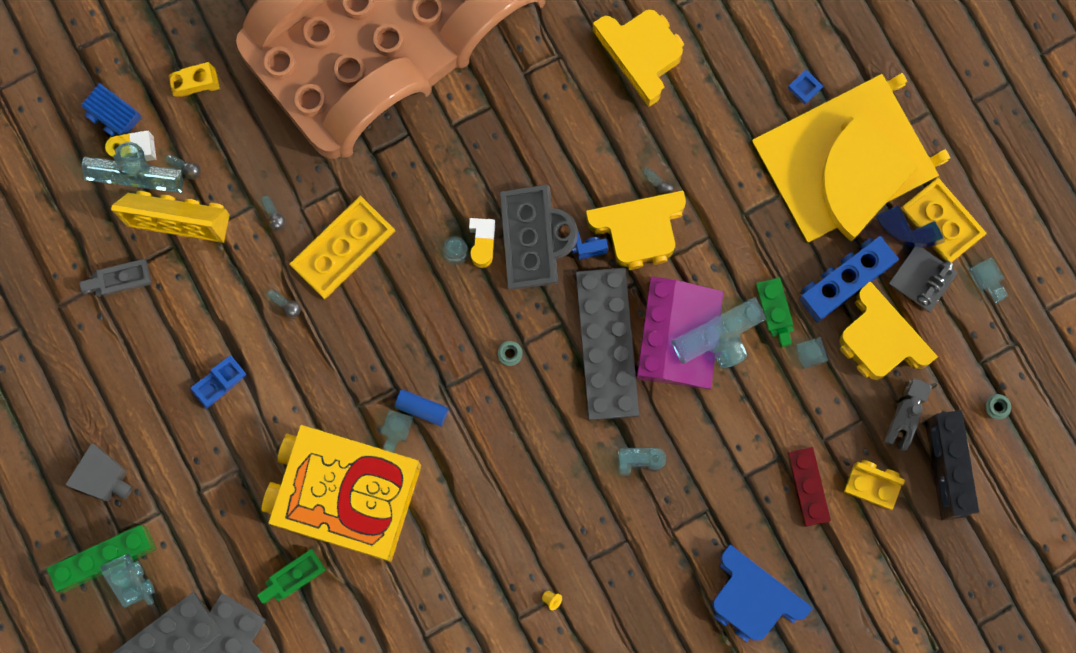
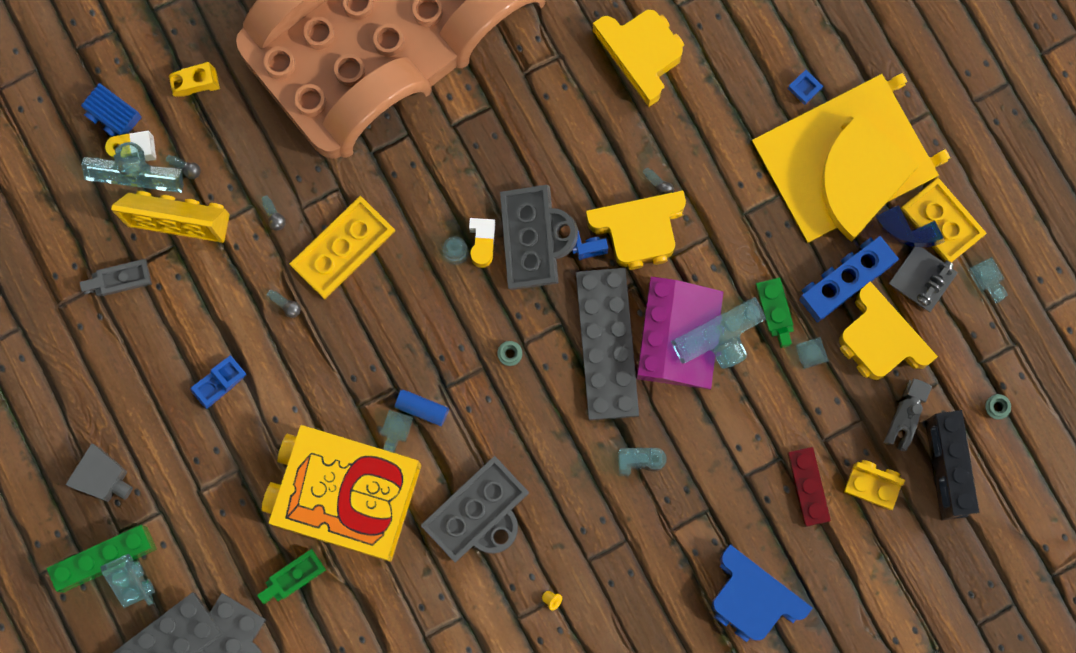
none -> dark grey plate [420,456,529,563]

